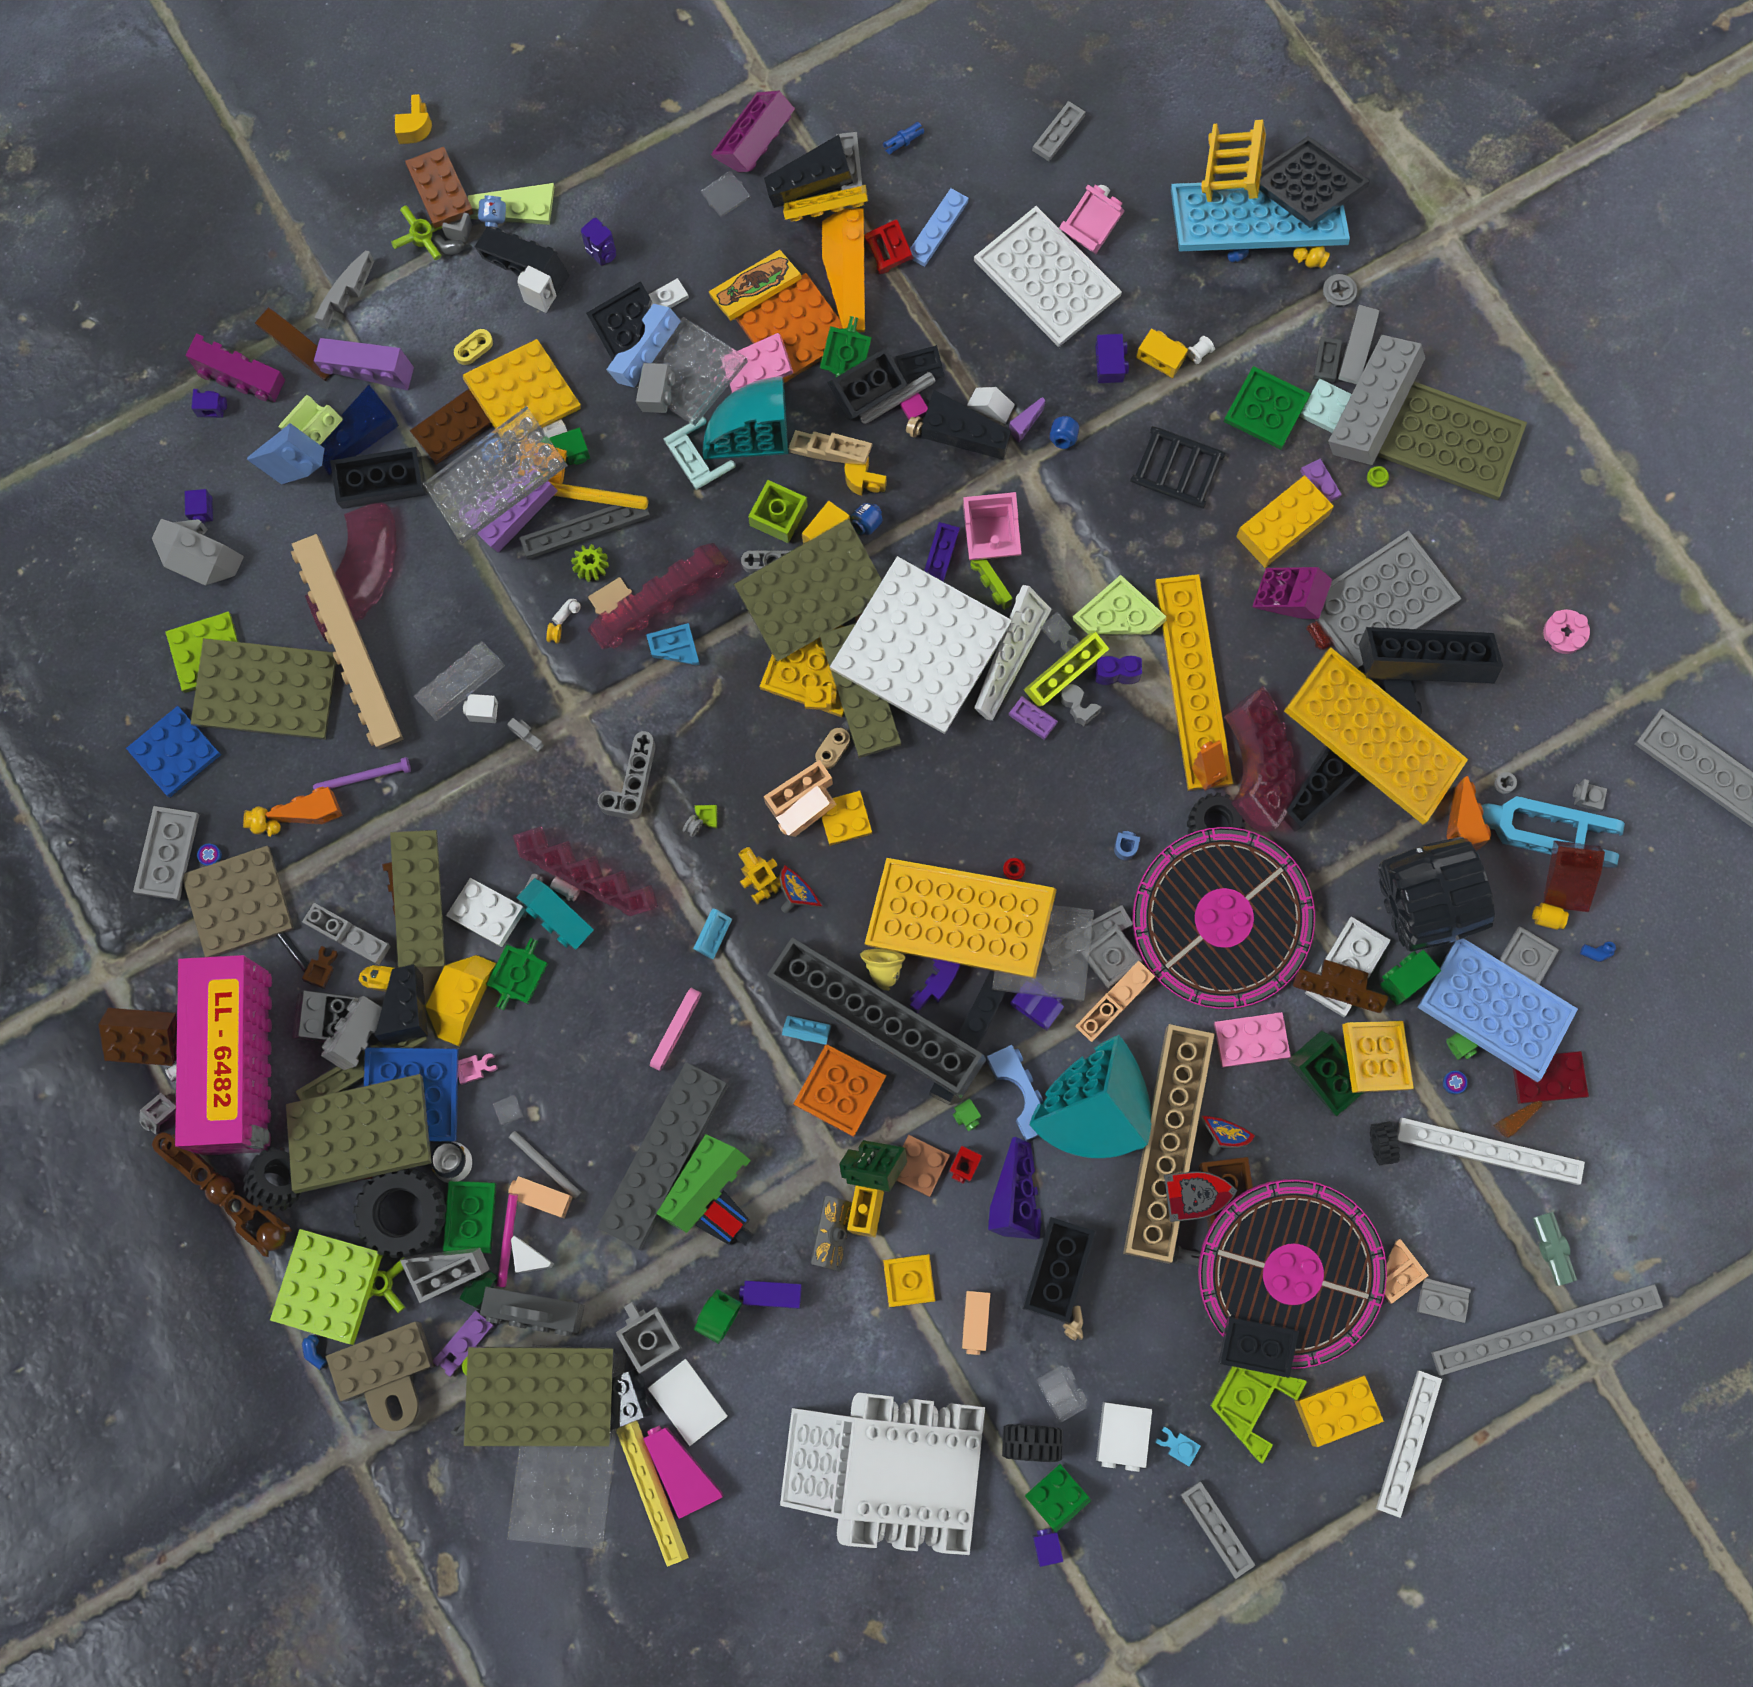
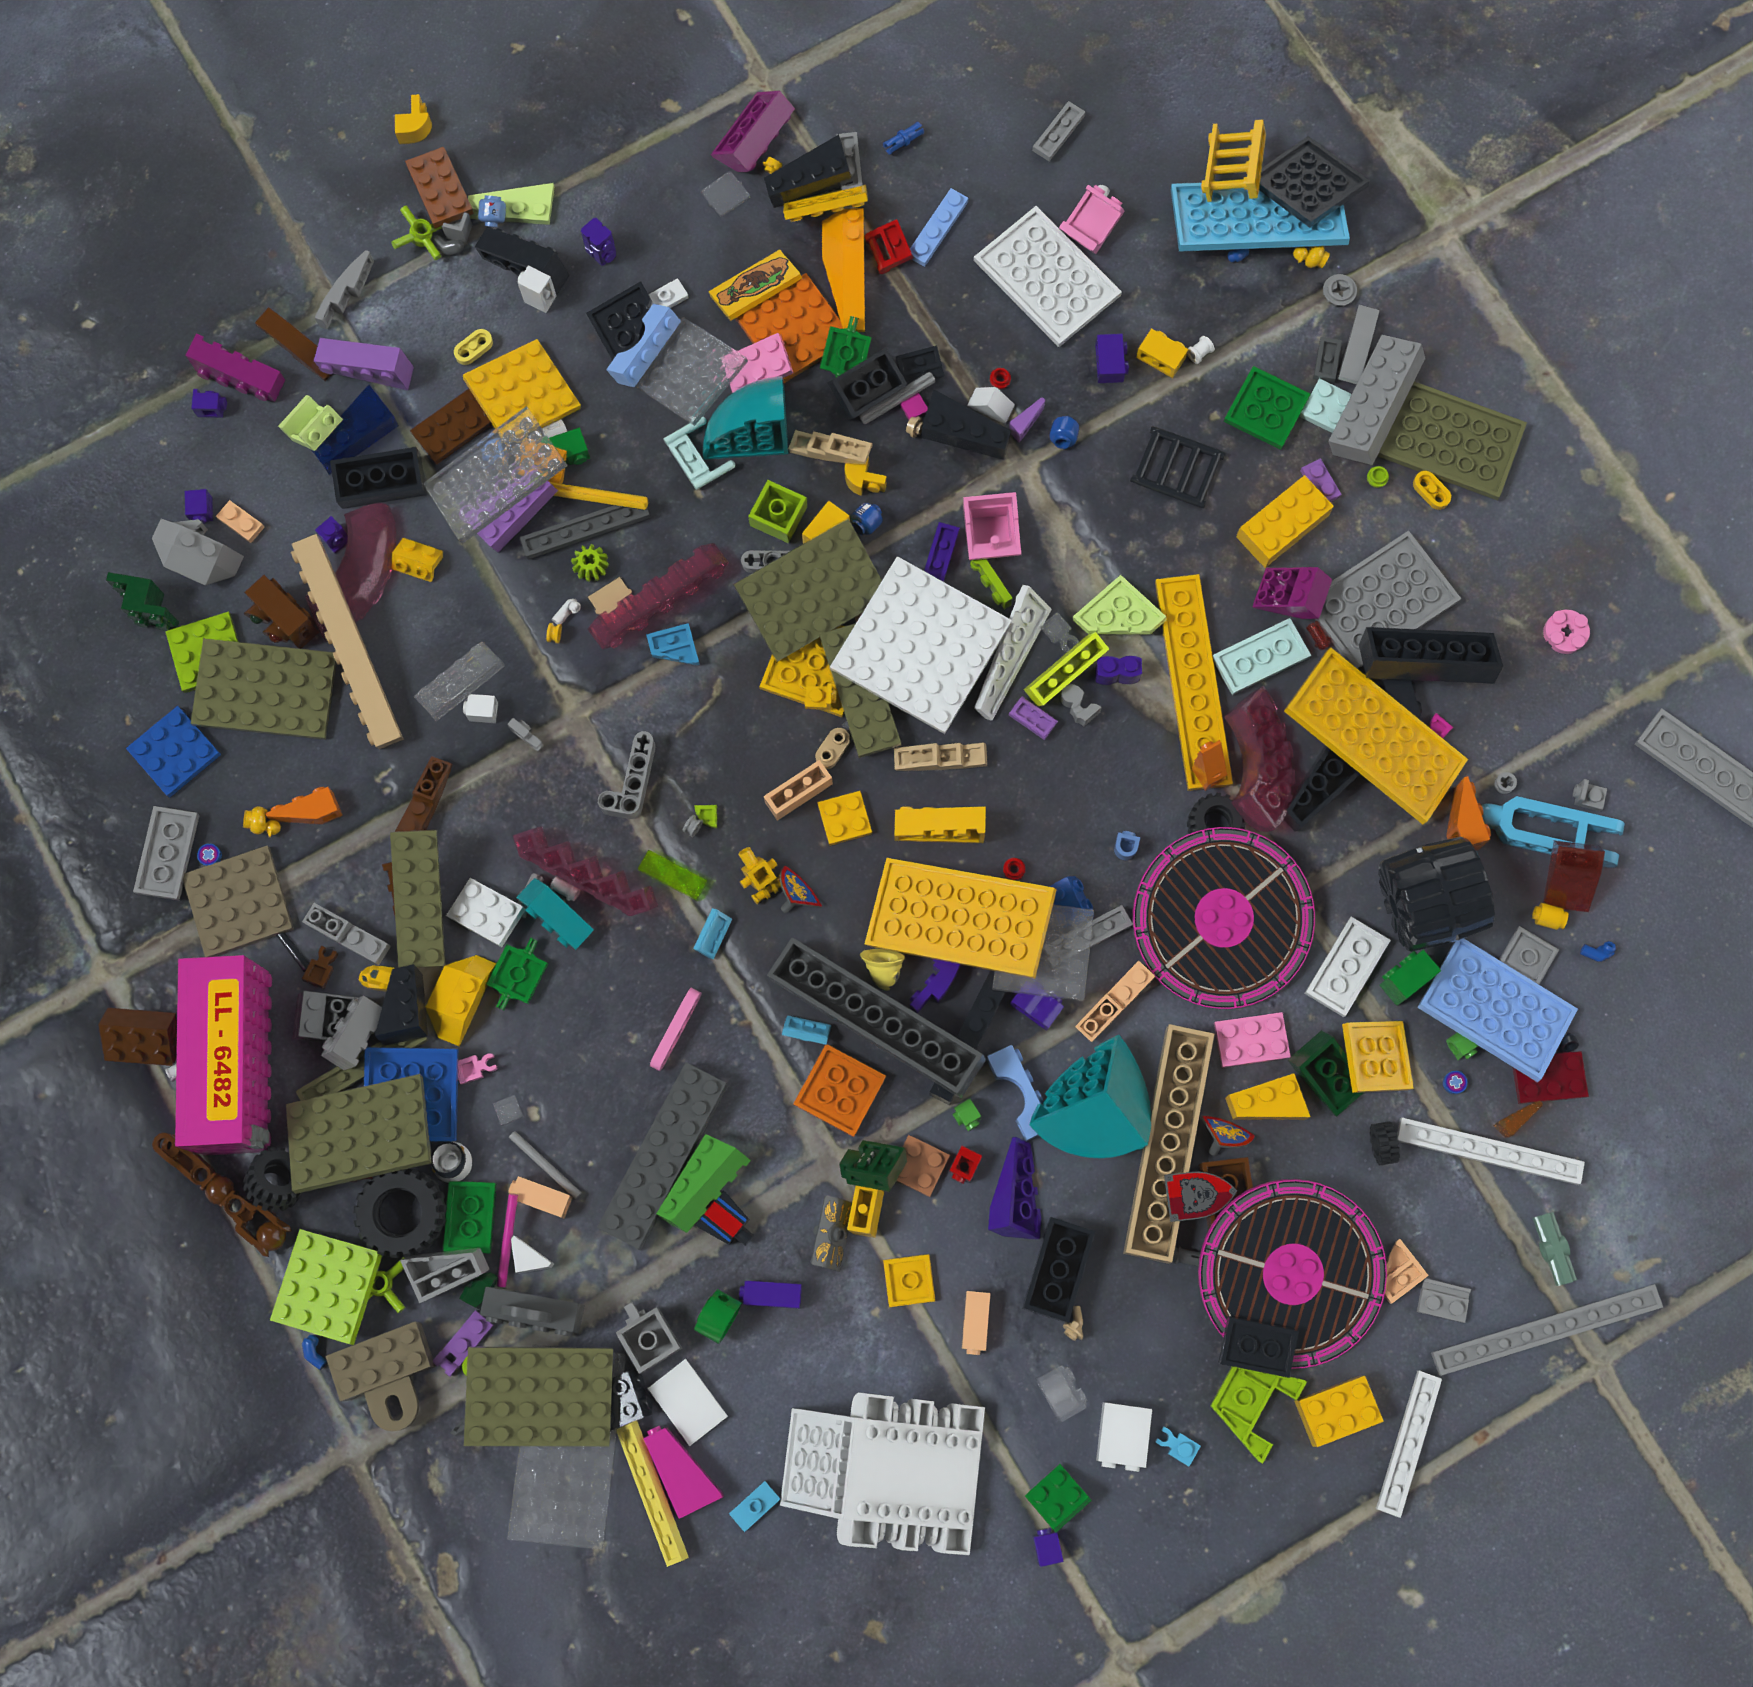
light grey bracket [139,1093,176,1134] -> none
medium blue slope [247,423,324,484] -> none
medium lavender bar [313,757,411,789] -> none
light grey brick [636,363,675,413] -> none
light nougat brick [776,785,837,837] -> none
black tyre [1002,1424,1063,1462] -> none
light grey tile [1080,925,1144,988] -> none
light grey plate [1180,1481,1256,1579] -> none
reddish brown bracket [1293,959,1388,1013] -> none
none -> dark green bracket [106,572,179,631]
none -> light nougat plate [216,500,265,543]
none -> reddish brown piece [244,575,319,649]
none -> dark purple brick [315,516,351,553]
none -> yellow bracket [392,538,443,582]
none -> reddish brown slope [395,756,452,832]
none -> clear neon green plate [638,850,708,901]
none -> medium azure plate [729,1481,781,1532]
none -> yellow plate [763,157,783,174]
none -> tan slope [894,743,987,771]
none -> yellow wedge [894,807,986,843]
none -> red plate [990,368,1011,389]
none -> blue bracket [1049,876,1094,929]
none -> light aqua plate [1212,618,1311,695]
none -> yellow wedge [1225,1073,1310,1120]
none -> yellow plate [1413,471,1451,510]
none -> dark pink tile [1429,713,1453,738]
none -> black hinge [1559,1032,1579,1053]

